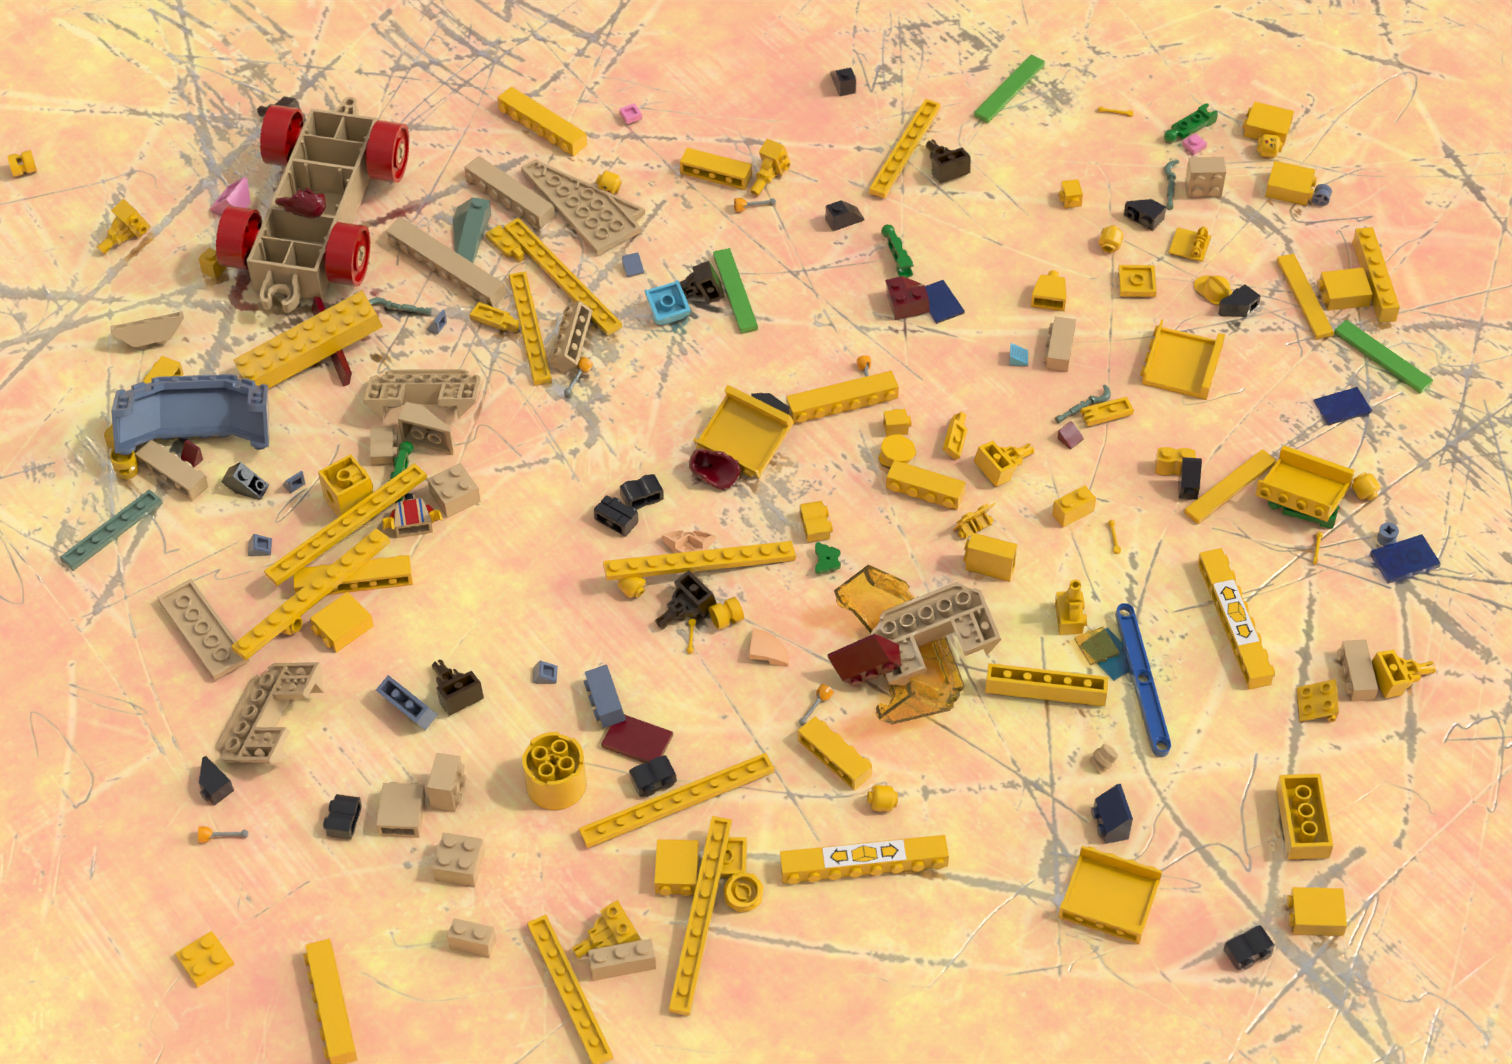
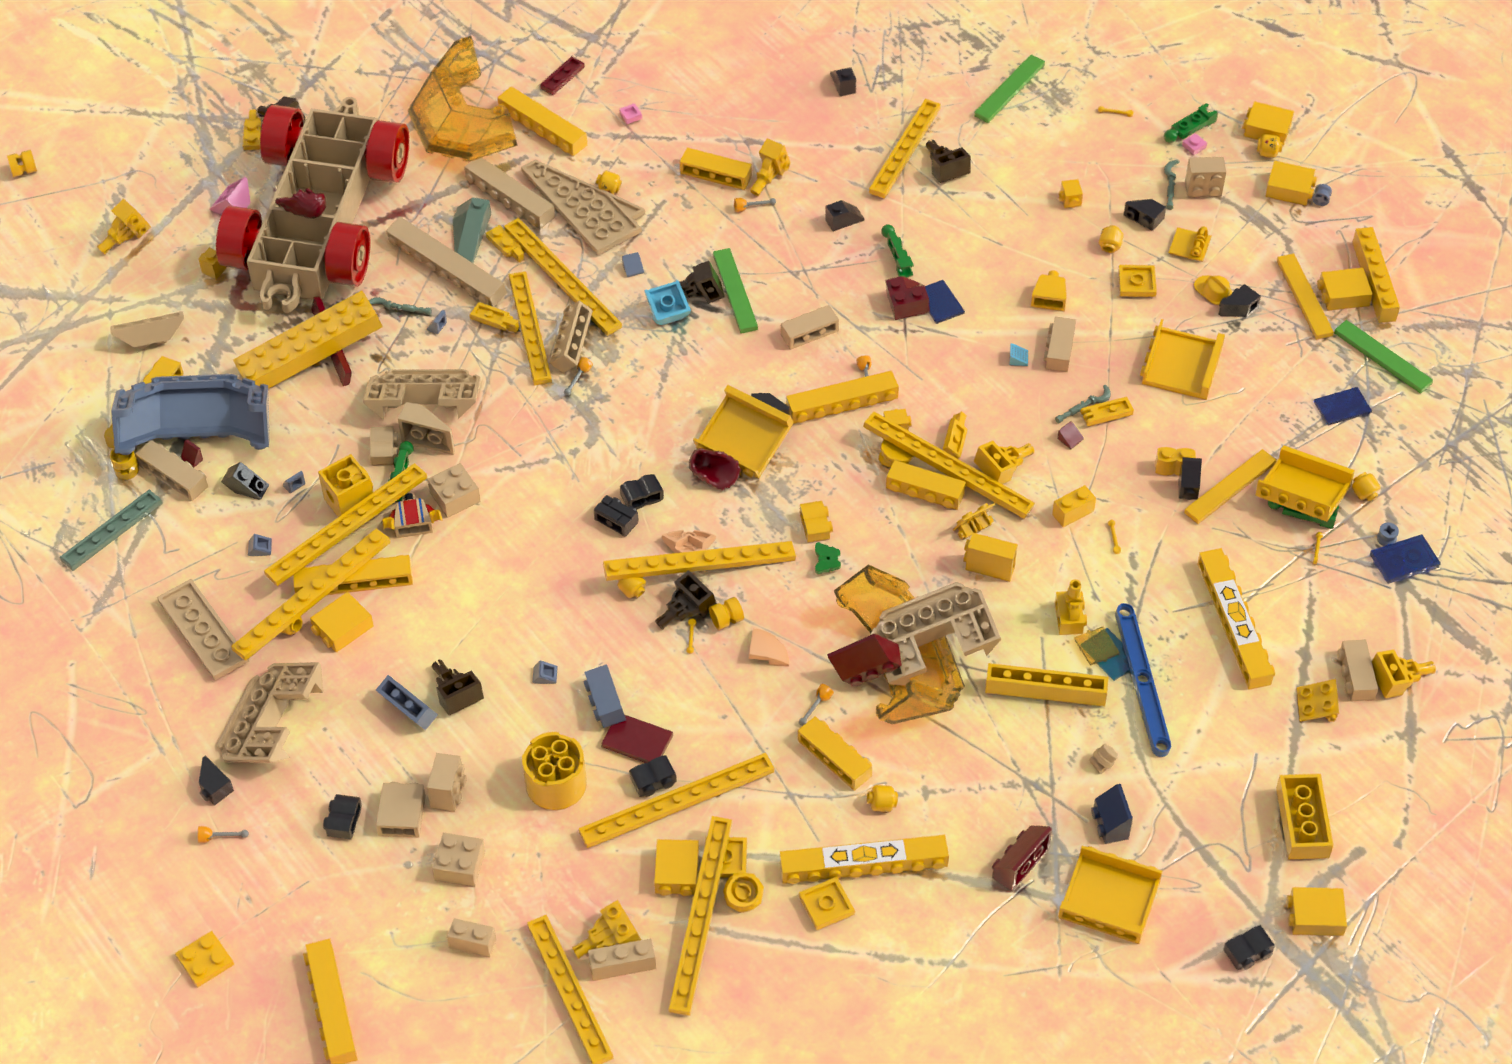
none -> yellow hinge [243,109,262,150]
none -> clear yellow windscreen [407,36,518,162]
none -> dark red tile [540,56,585,96]
none -> tan brick [781,305,839,350]
none -> yellow plate [799,877,855,930]
none -> yellow plate [863,411,1035,519]
none -> dark red slope [992,825,1052,892]

